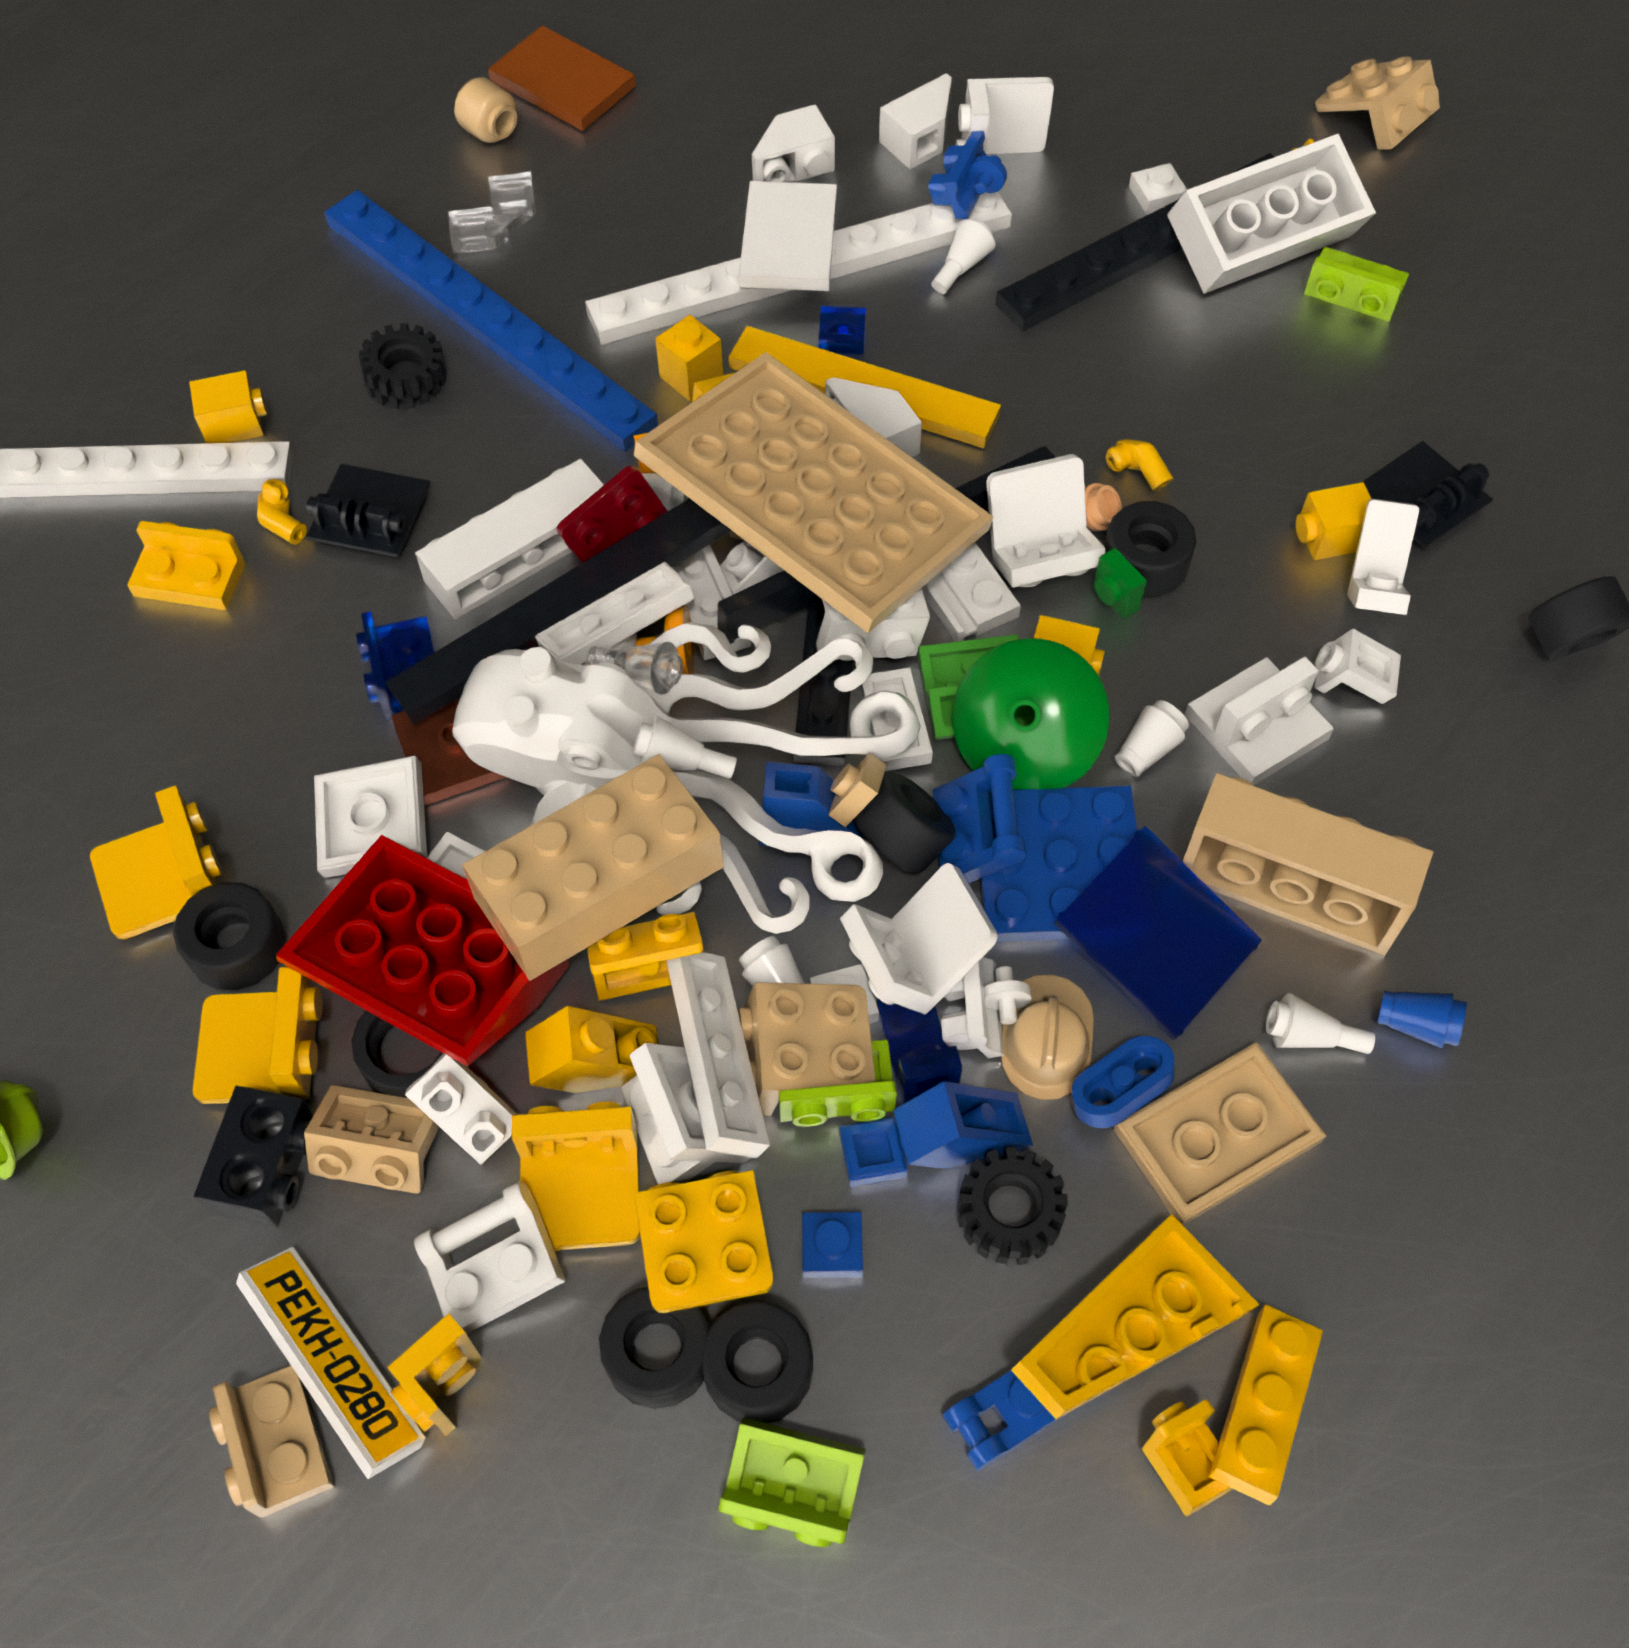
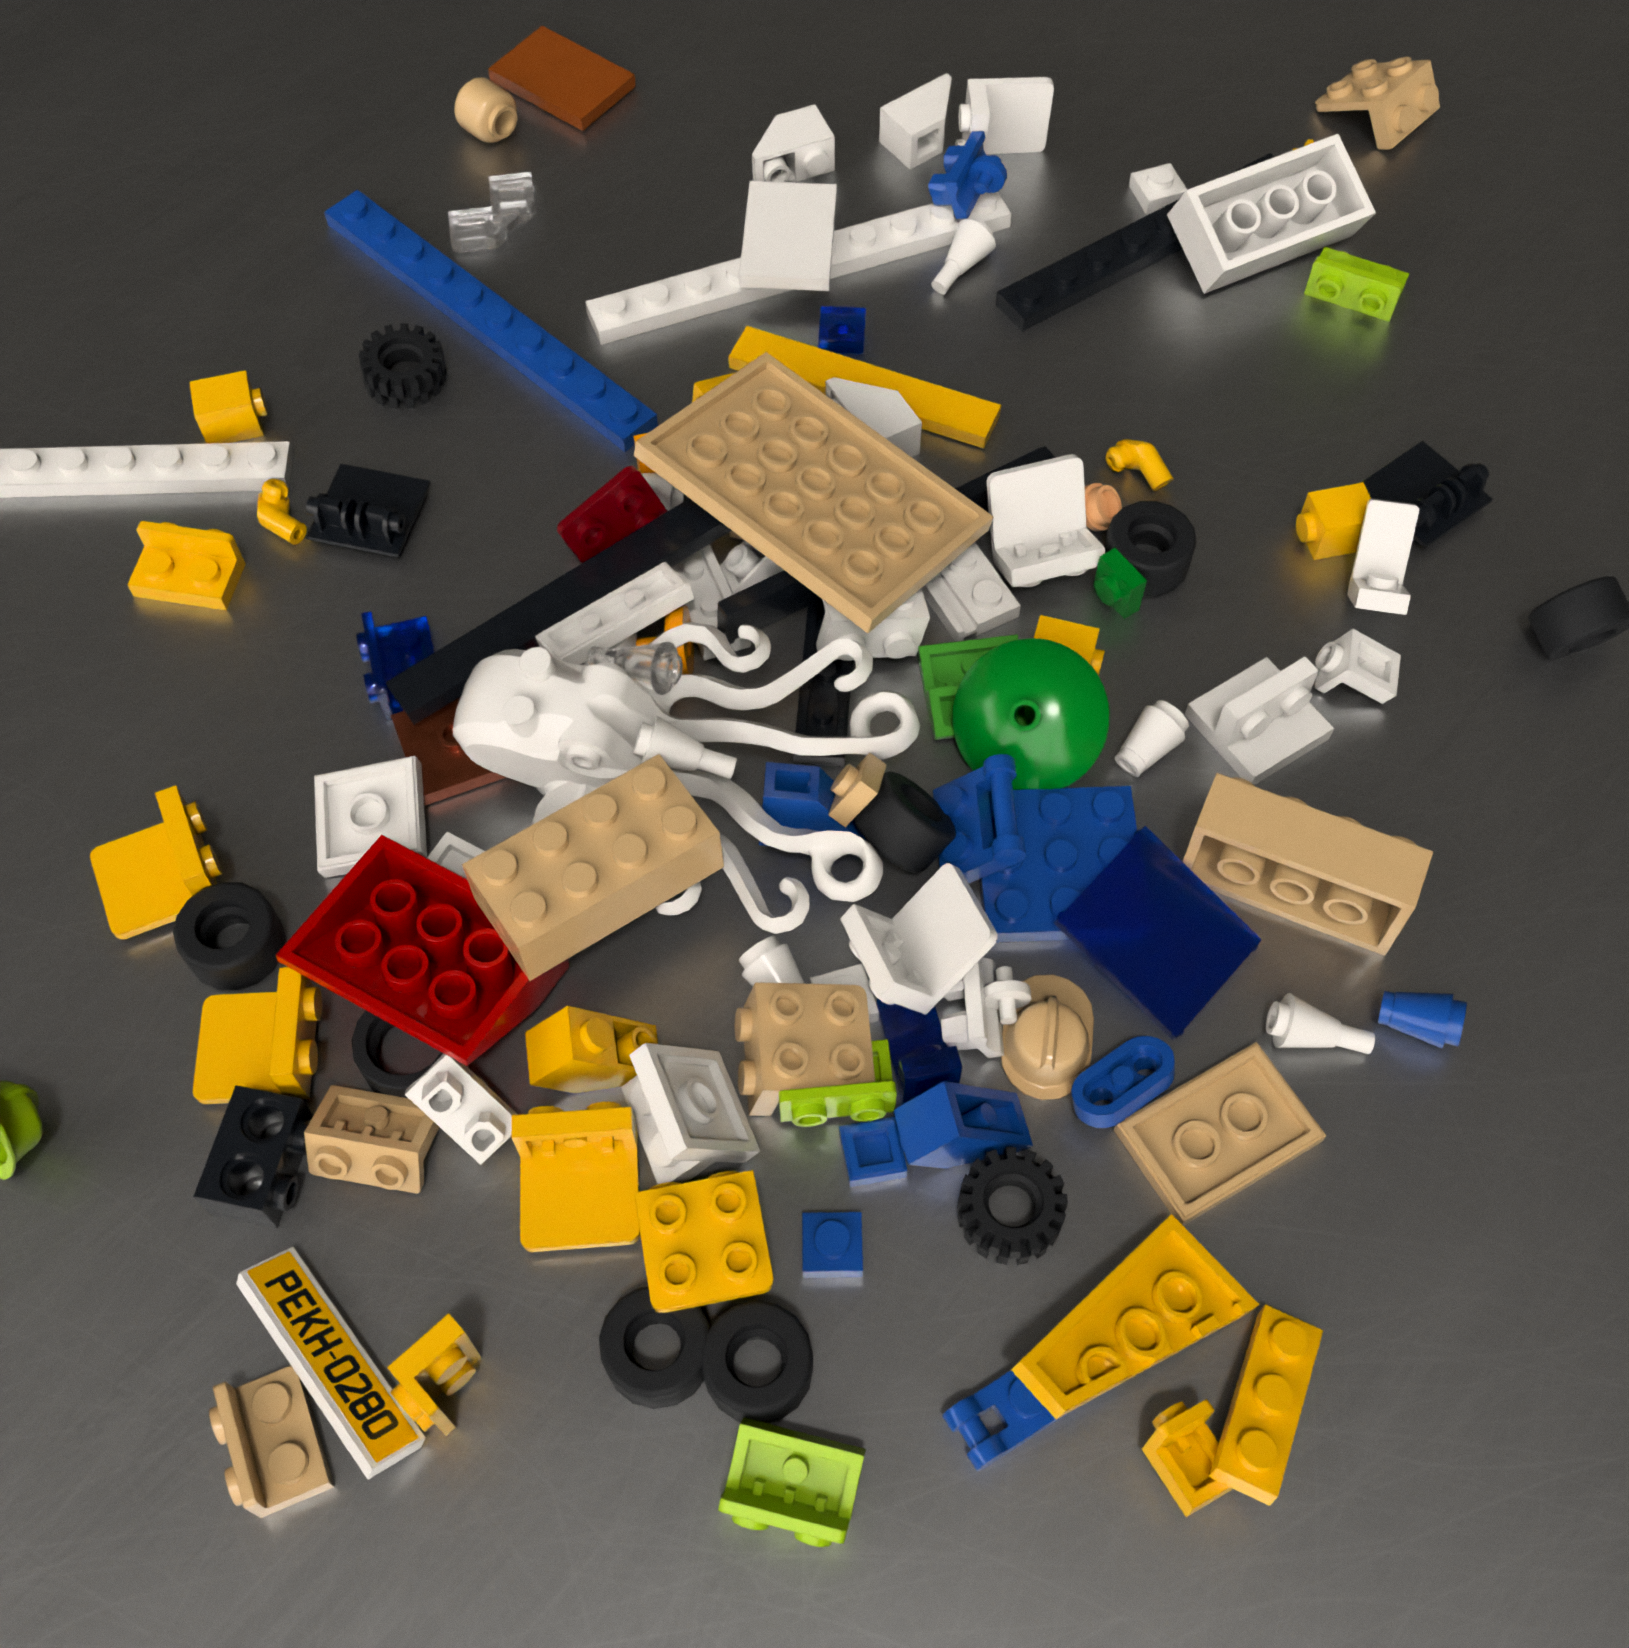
white plate [414,1181,566,1334] -> none
white brick [415,458,604,620] -> none
yellow bracket [587,912,704,1001] -> none
yellow brick [655,314,723,402] -> none
white plate [666,952,770,1158] -> none
white plate [860,667,933,771] -> none

